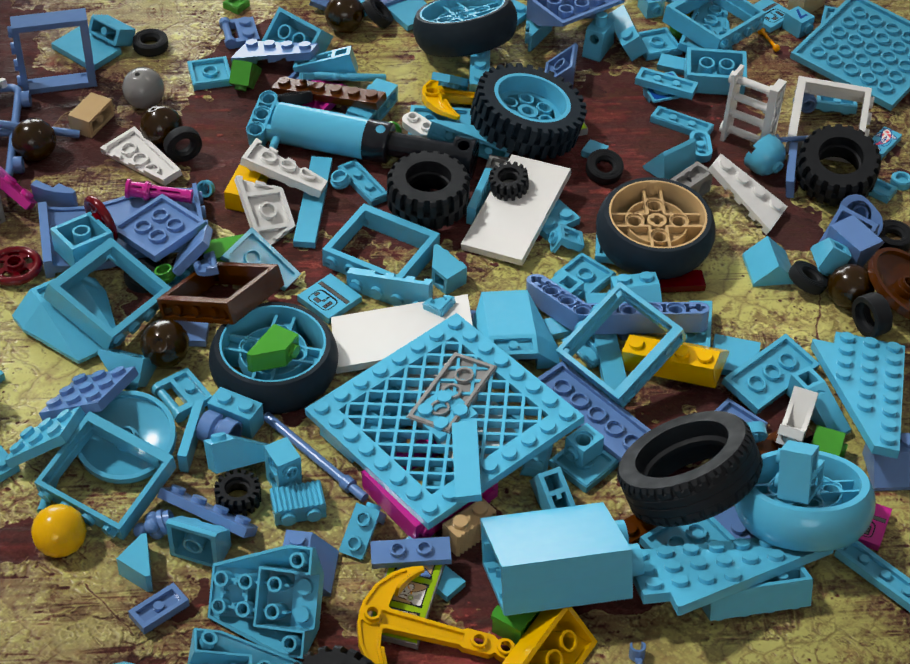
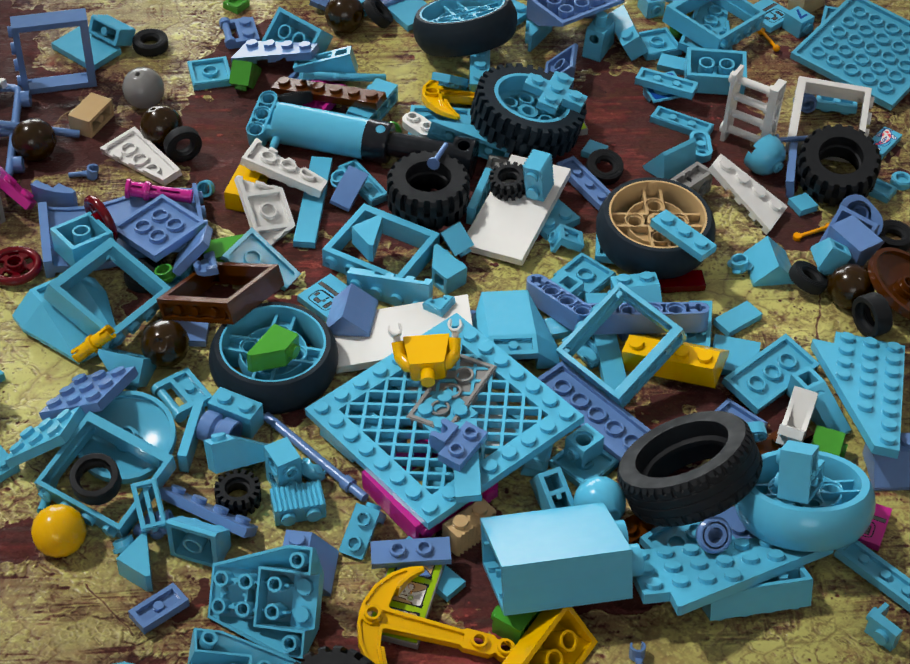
none -> medium blue hand [68,164,99,181]
none -> black tyre [69,453,122,505]
none -> yellow pin [71,325,116,363]
none -> medium azure plate [112,534,135,554]
none -> medium azure tile [130,478,167,534]
none -> medium azure plate [301,457,327,482]
none -> medium blue slope [326,283,378,337]
none -> medium blue slope [329,165,369,212]
none -> medium azure slope [351,215,383,262]
none -> yellow torso [388,318,464,388]
none -> medium blue pin [427,142,449,170]
none -> medium blue plate [429,419,488,472]
none -> medium azure slope [440,222,474,258]
none -> medium azure plate [523,71,588,116]
none -> medium azure brick [523,149,554,202]
none -> medium blue plate [556,156,611,211]
none -> medium azure piece [574,476,626,520]
none -> medium azure plate [650,210,717,262]
none -> medium blue brick [696,516,732,554]
none -> medium azure tile [713,301,763,337]
none -> medium azure plate [727,253,753,275]
none -> medium azure tile [787,193,818,217]
none -> light orange hinge [792,223,830,241]
none -> medium azure bracket [864,602,903,652]

